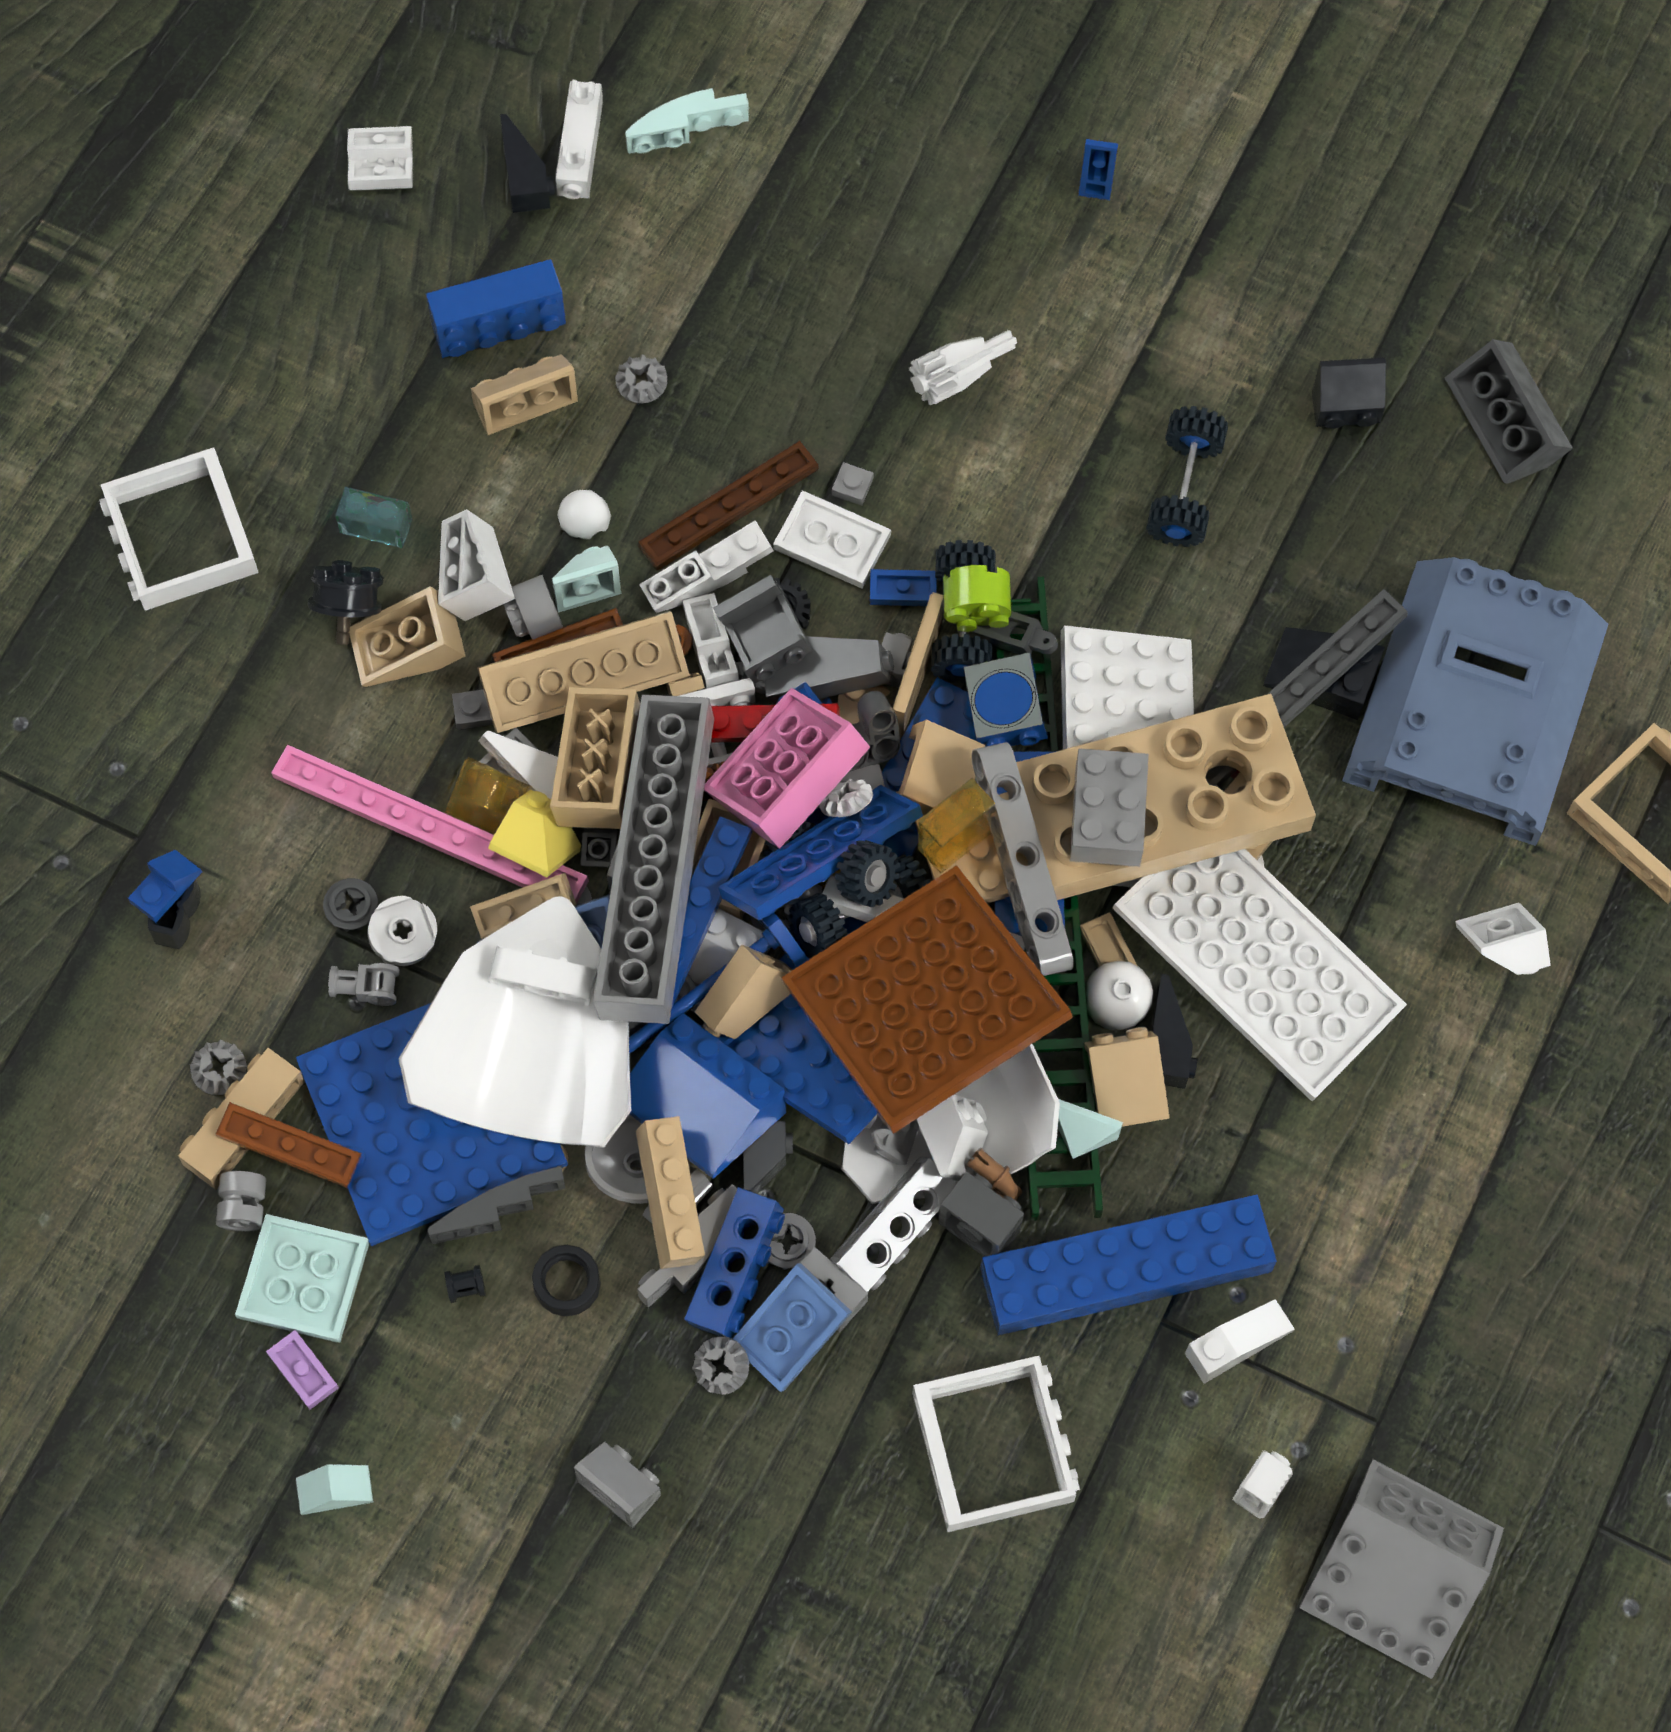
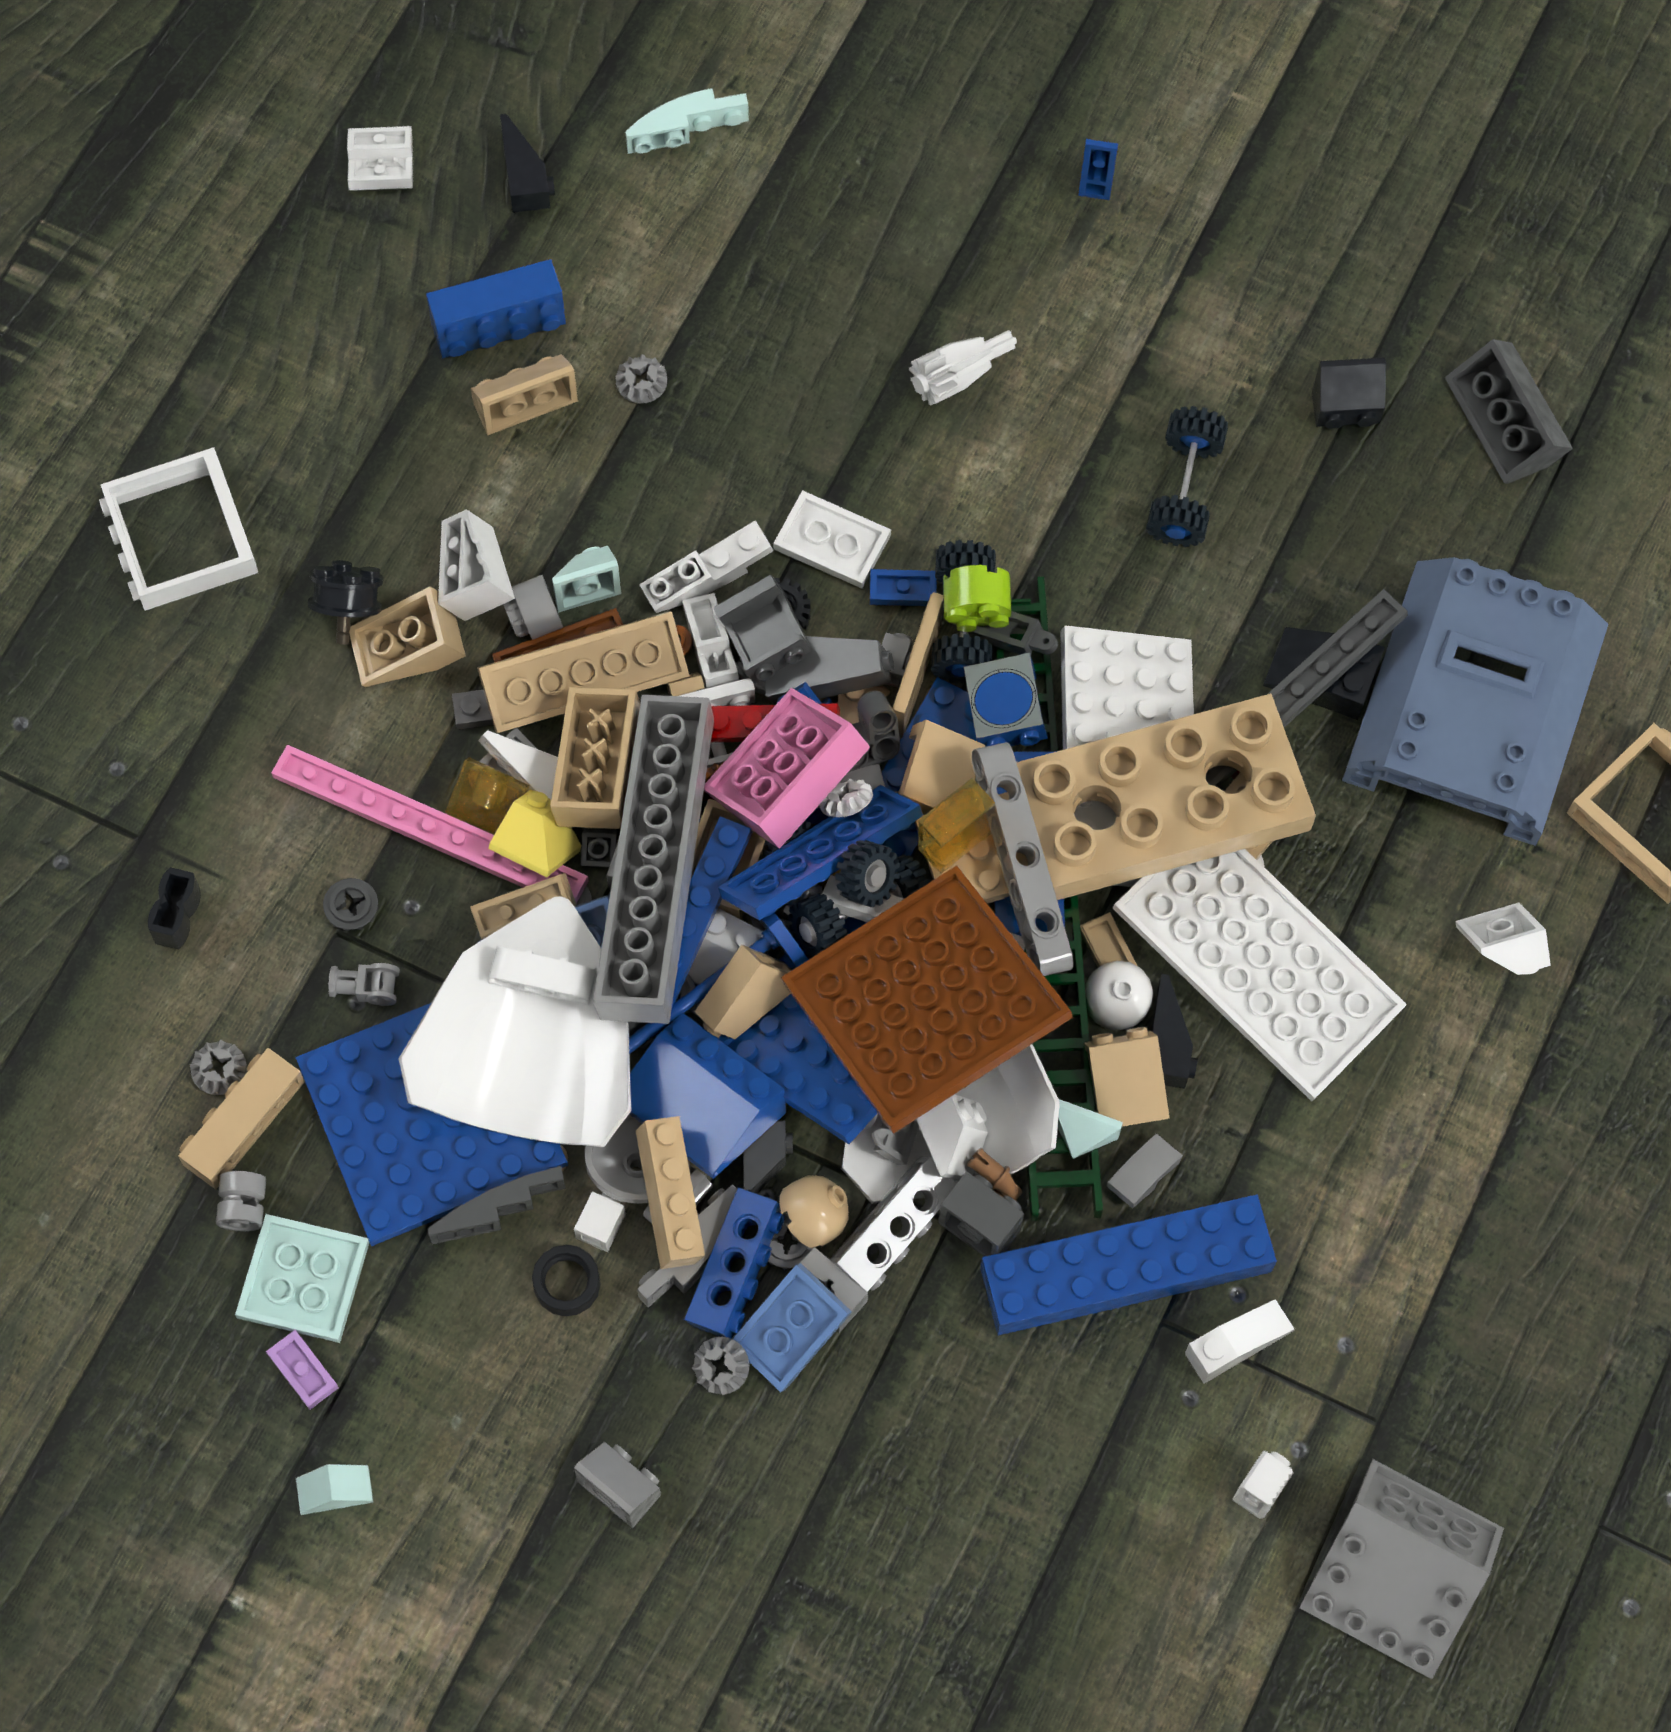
blue slope [128,850,202,923] -> none
dark orange tile [216,1102,361,1188] -> none
clear light blue brick [335,487,412,548] -> none
white plate [367,896,437,966] -> none
black bush [445,1265,486,1303] -> none
white brick [556,80,603,199] -> none
white hair [557,490,611,539] -> none
reddish brown tile [638,441,819,571] -> none
light grey plate [832,462,874,506] -> none
white window [912,1356,1080,1532] -> none
light grey brick [1070,748,1149,867] -> none
none -> white brick [574,1192,626,1252]
none -> tan cylinder [780,1175,849,1248]
none -> light grey slope [1106,1134,1183,1208]

